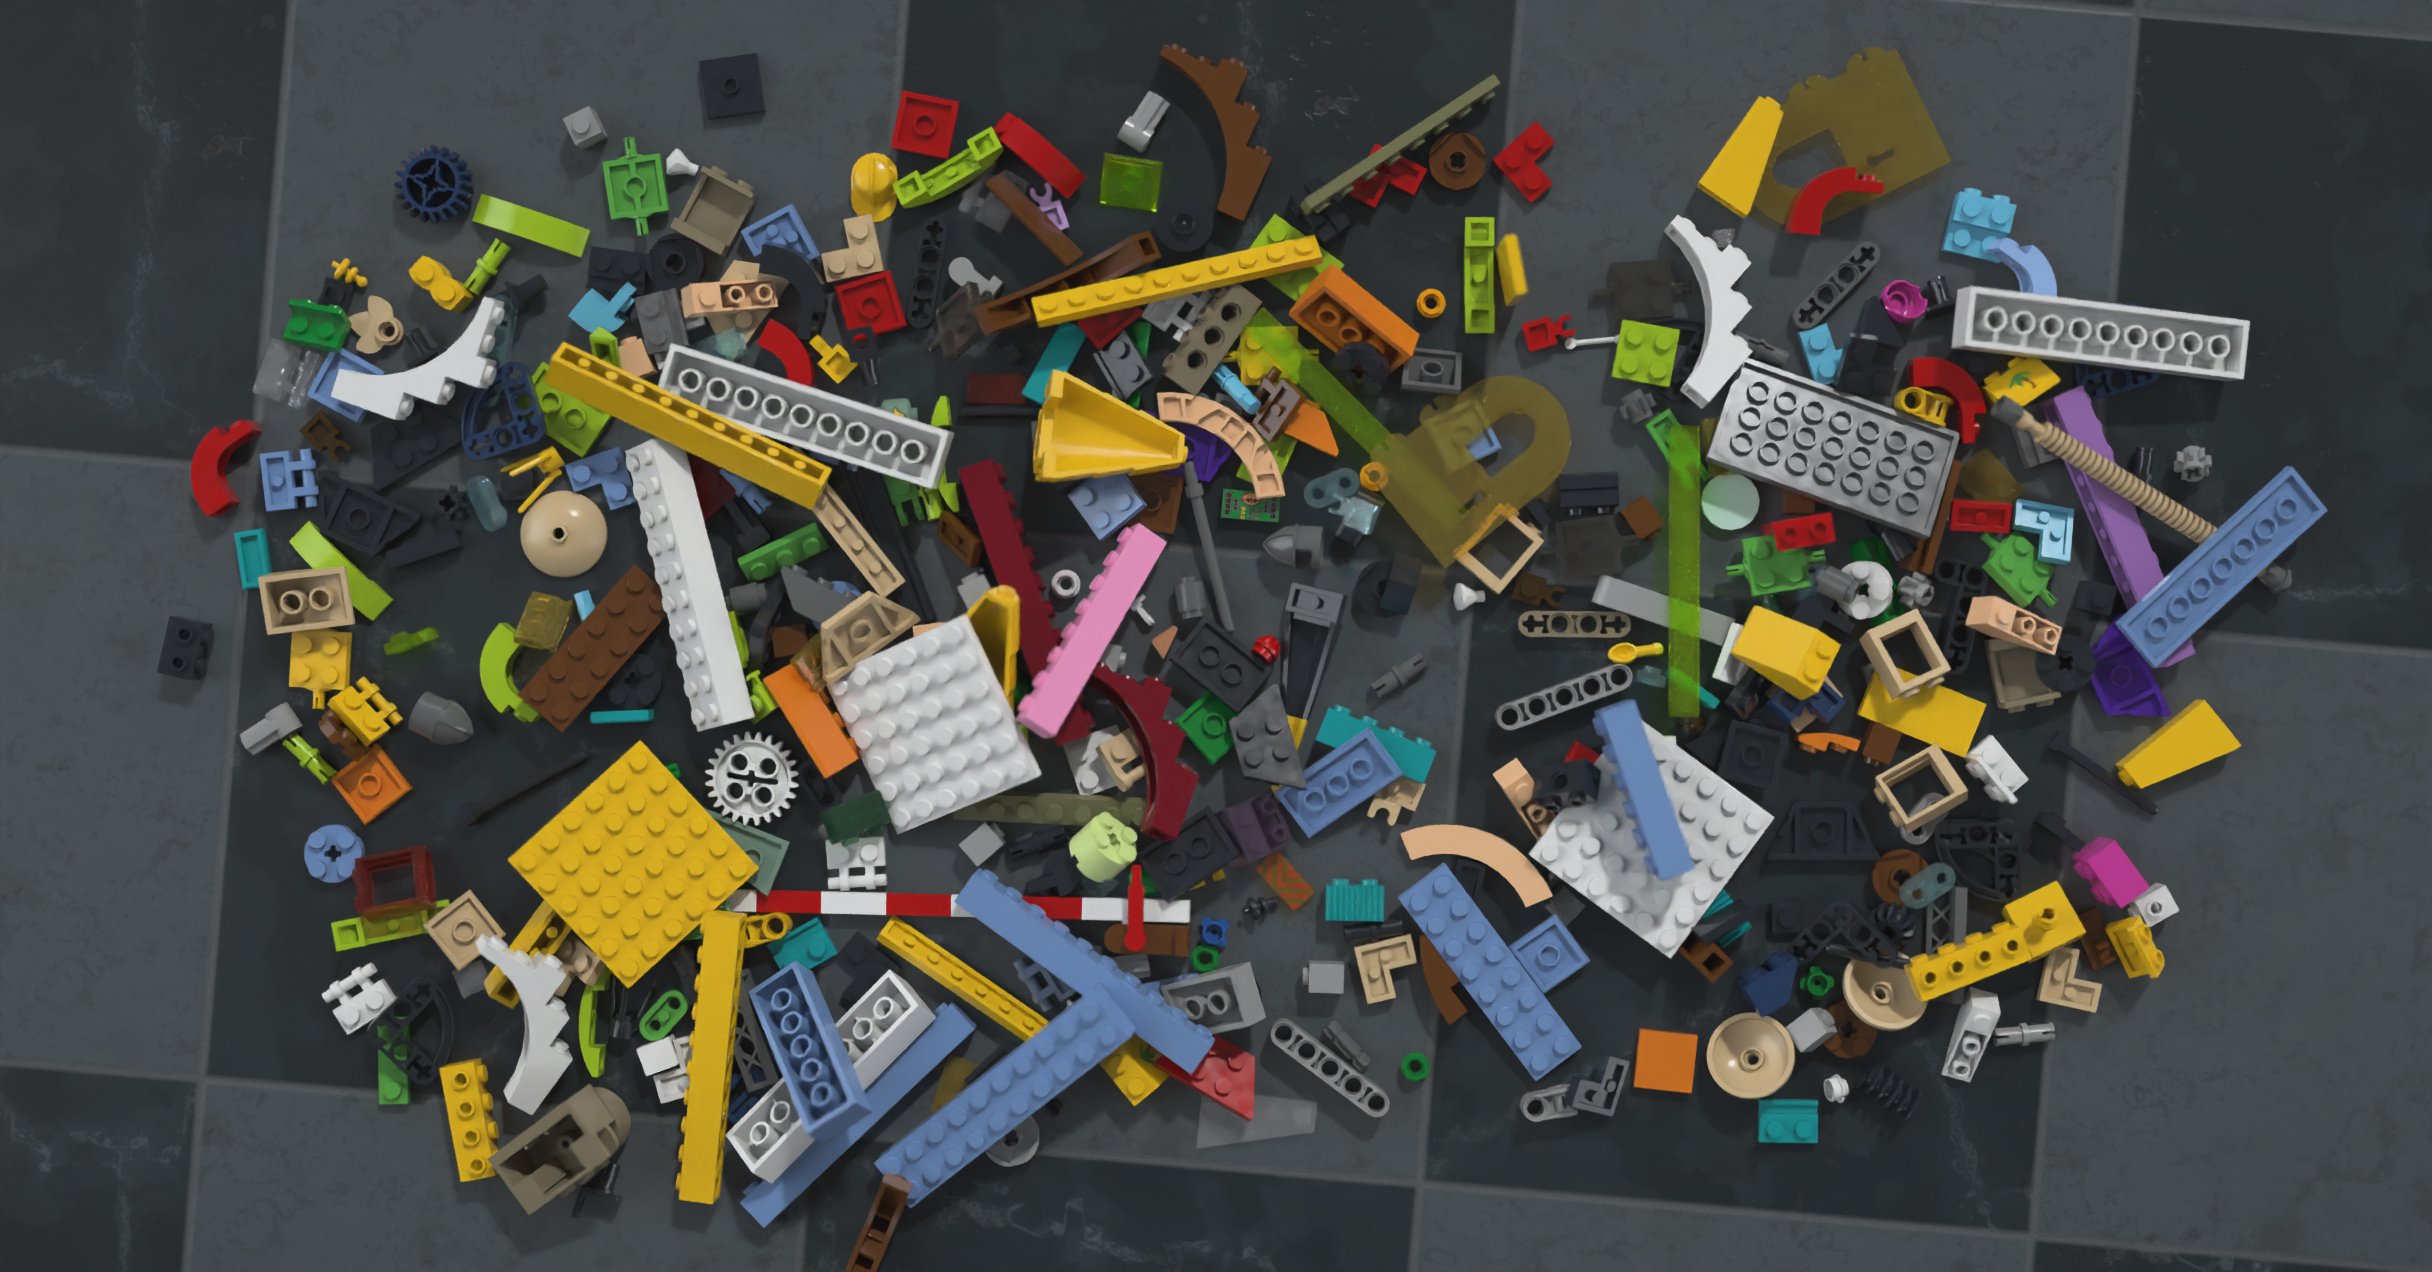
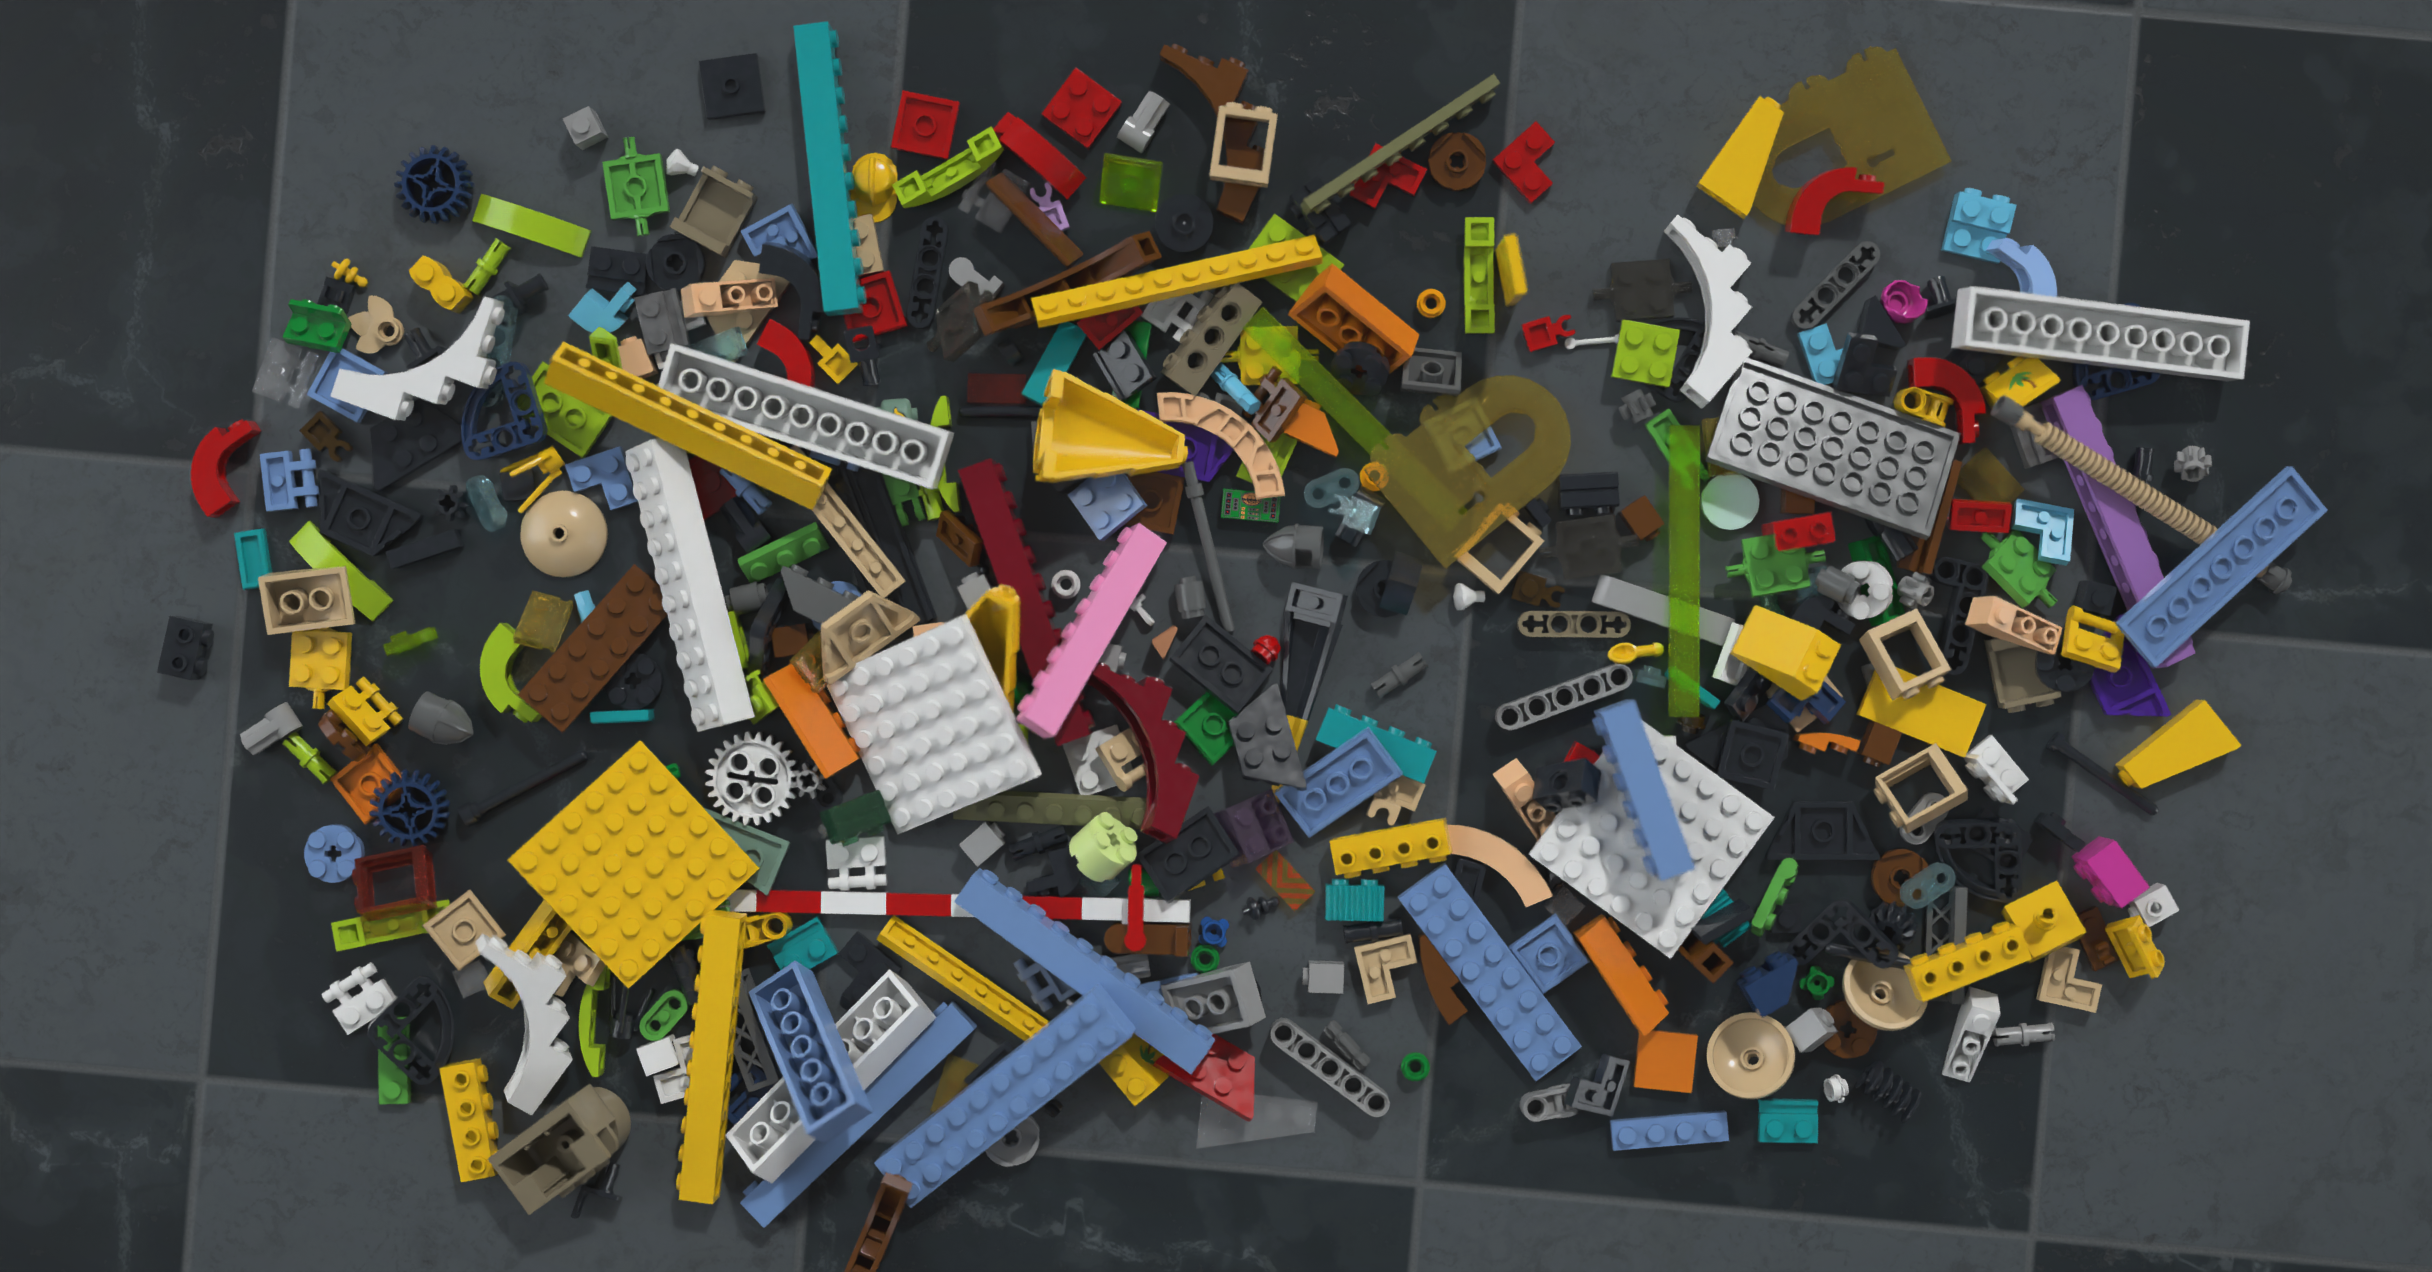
none -> dark blue gear [369,769,450,847]
none -> light grey gear [791,762,826,798]
none -> teal brick [793,21,867,317]
none -> red plate [1041,67,1123,150]
none -> tan window [1210,102,1278,188]
none -> yellow brick [1329,817,1453,879]
none -> orange slope [1573,914,1669,1036]
none -> medium blue plate [1610,1110,1729,1151]
none -> bright green hinge [1751,857,1798,937]
none -> yellow plate [2061,605,2125,673]

